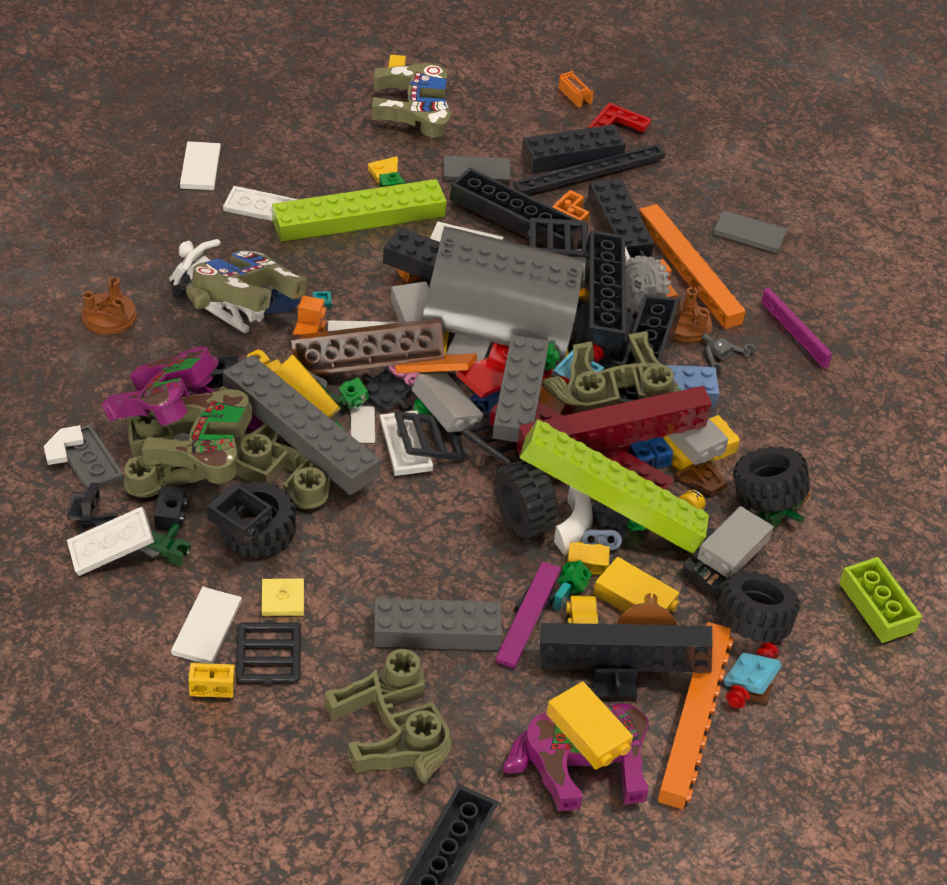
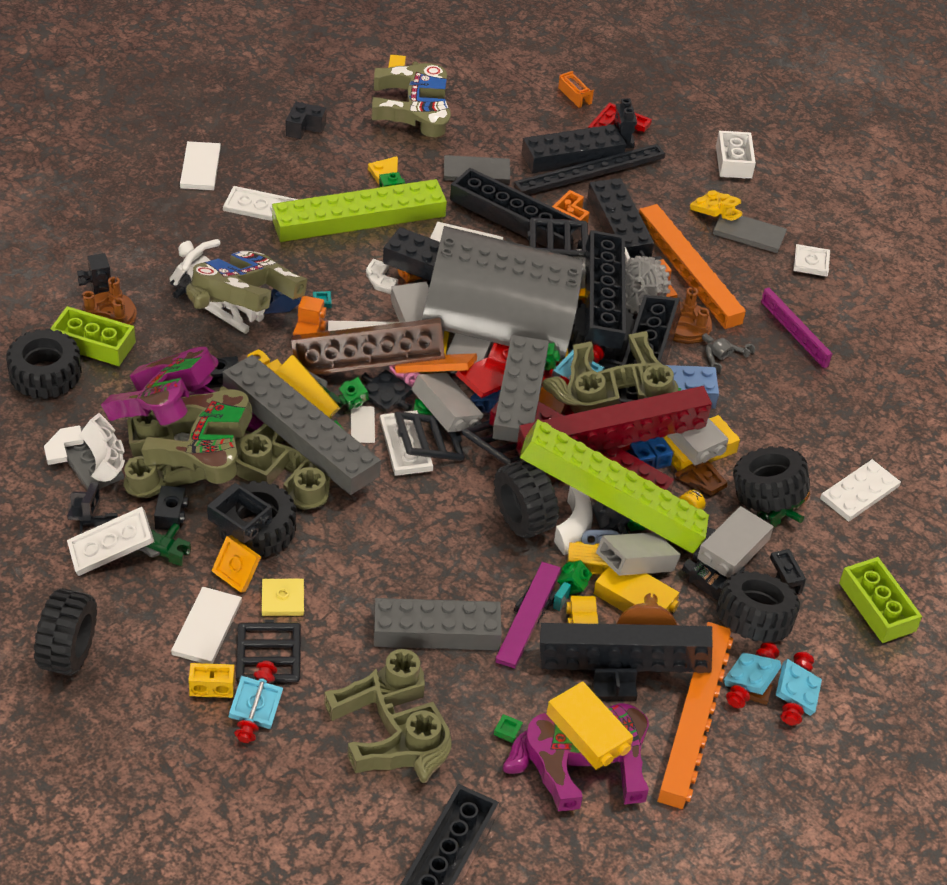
none -> black tyre [6,329,82,399]
none -> black tyre [34,588,97,676]
none -> lime brick [50,306,136,366]
none -> black brick [77,253,111,295]
none -> white brick [79,413,125,482]
none -> light orange tile [211,535,261,593]
none -> medium azure plate [228,661,283,743]
none -> black brick [285,102,327,139]
none -> white tile [366,259,399,295]
none -> green plate [494,714,523,743]
none -> light grey brick [596,533,681,576]
none -> black hips [614,98,637,148]
none -> yellow plate [690,190,742,220]
none -> white brick [716,131,756,179]
none -> black panel [770,549,806,594]
none -> medium azure plate [776,652,822,726]
none -> white plate [793,244,830,276]
none -> white plate [820,459,901,522]

